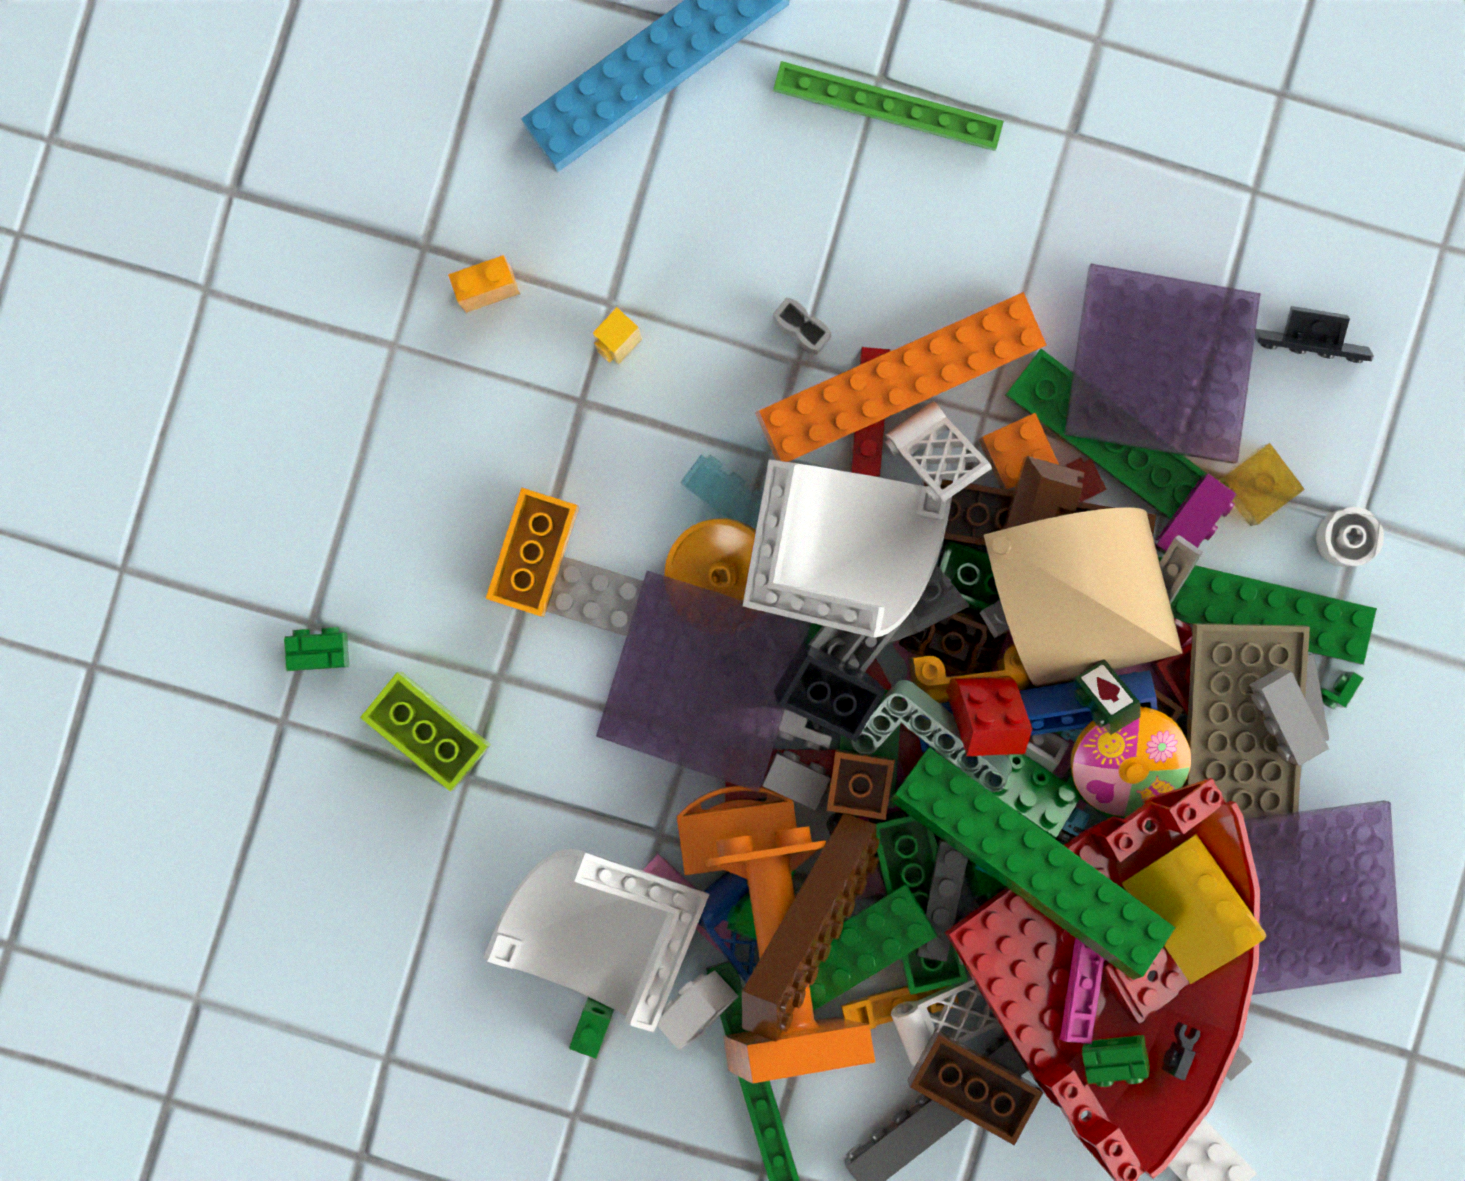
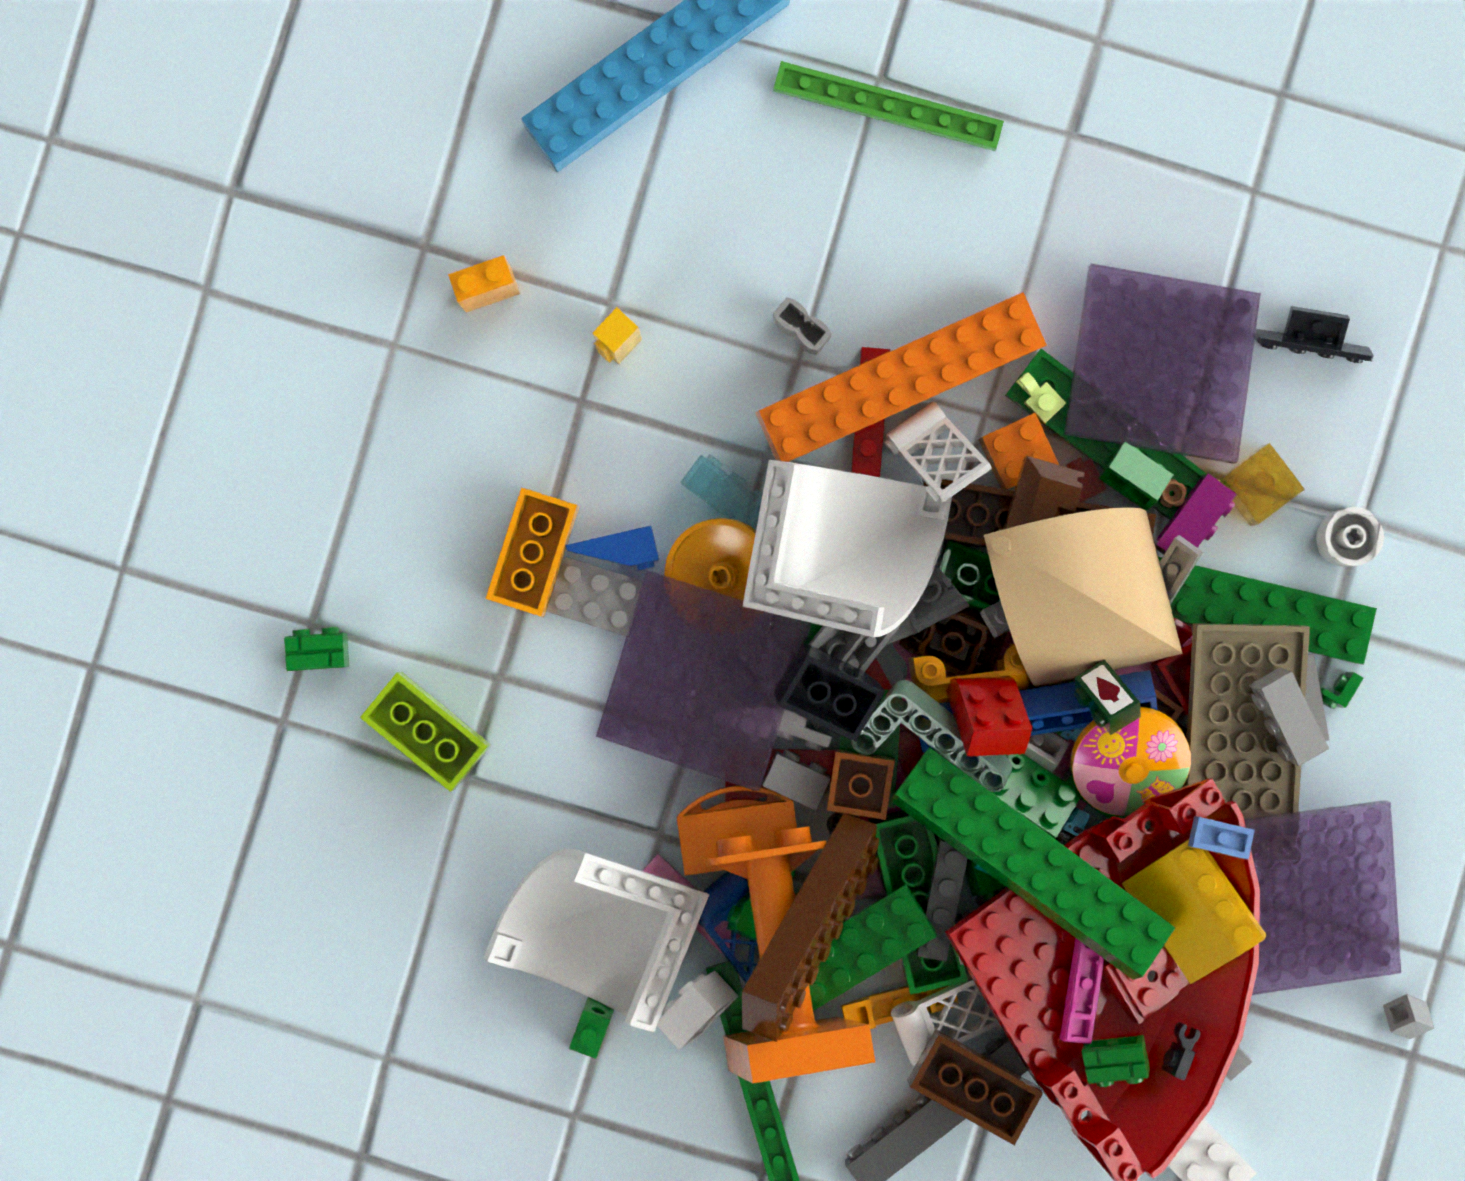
none -> blue slope [566,525,659,571]
none -> yellowish green plate [1016,373,1066,424]
none -> brick [1098,442,1174,511]
none -> nougat plate [1160,479,1186,508]
none -> medium blue plate [1188,816,1255,860]
none -> light grey panel [1383,994,1434,1039]

